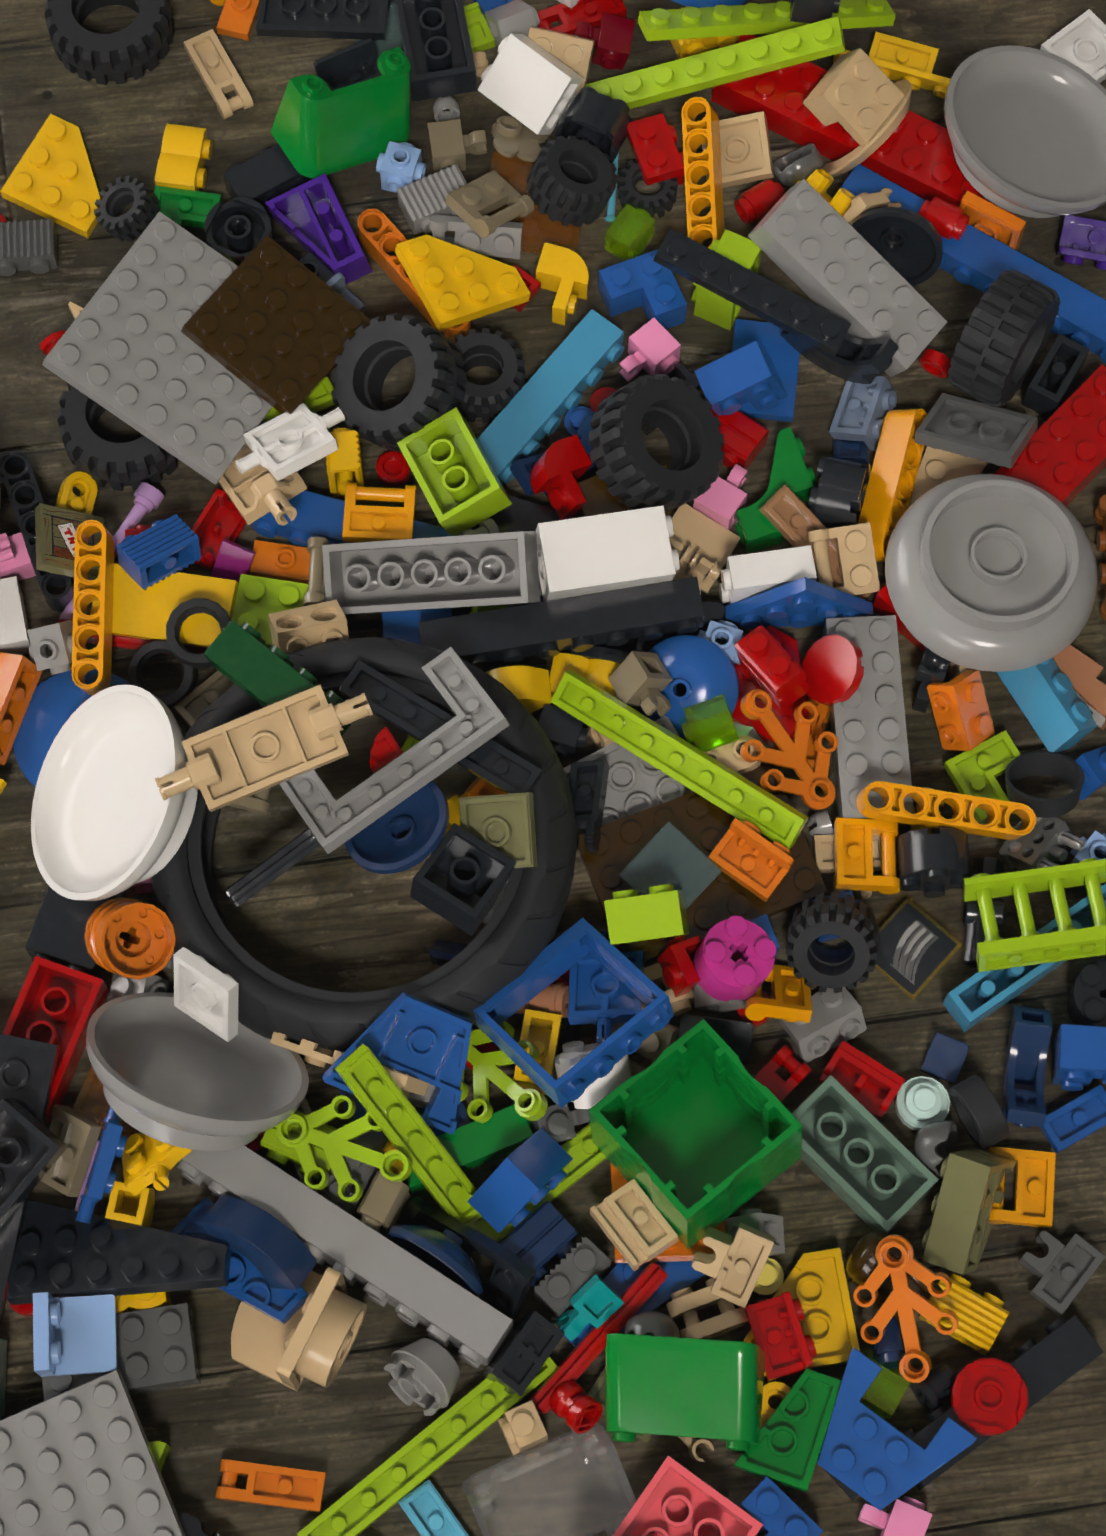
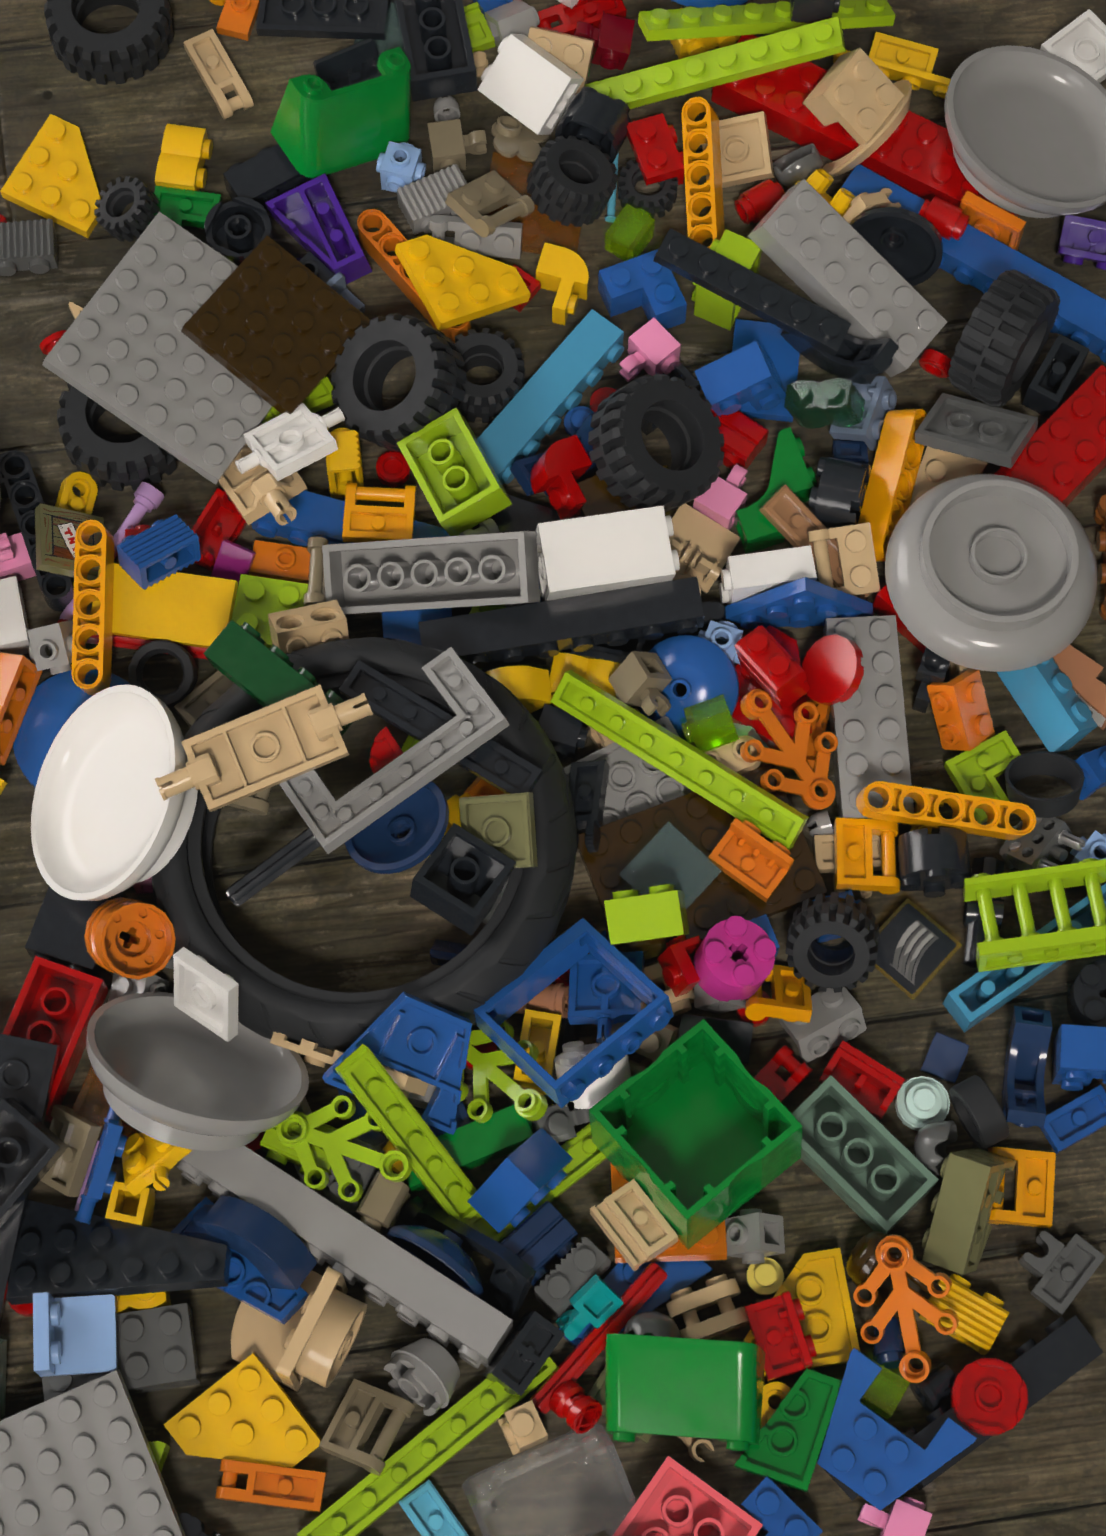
black tyre [166,598,231,668] -> none
tan plate [692,1223,775,1308] -> none
none -> yellow plate [163,1352,322,1468]
none -> dark tan plate [319,1379,415,1475]
none -> clear green brick [784,378,865,429]

